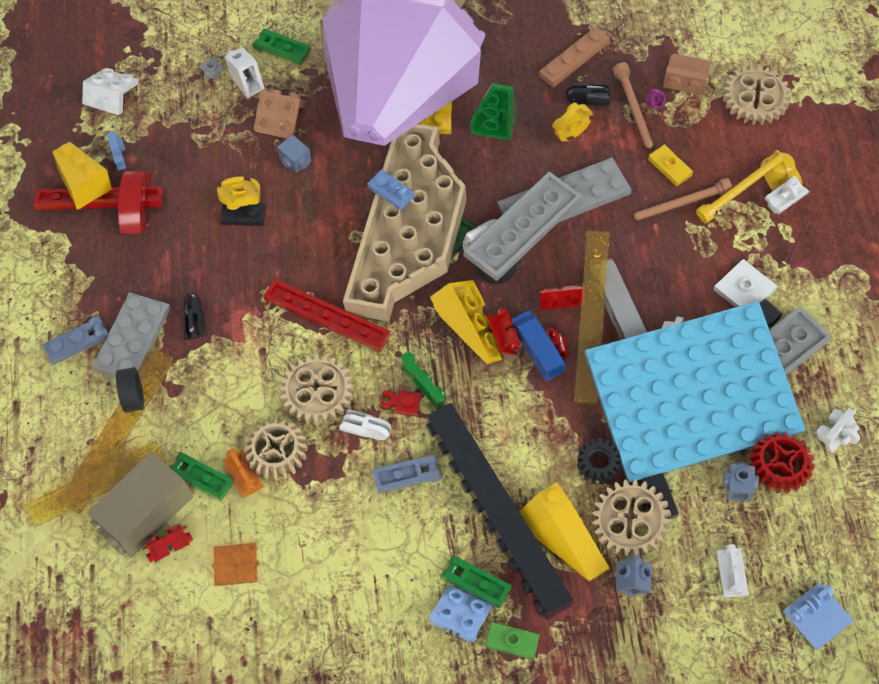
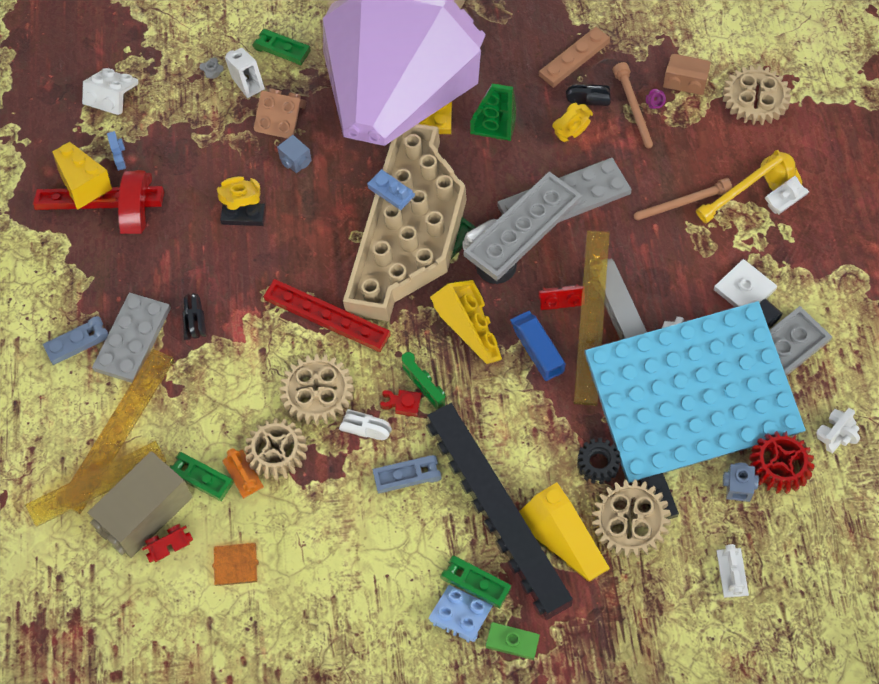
black tyre [116,367,144,413] -> none
red hinge [486,308,521,355] -> none
red arm [546,328,569,359] -> none
sand blue brick [616,556,652,596] -> none
yellow plate [648,144,693,187] -> none
light blue hinge [783,582,854,650] -> none

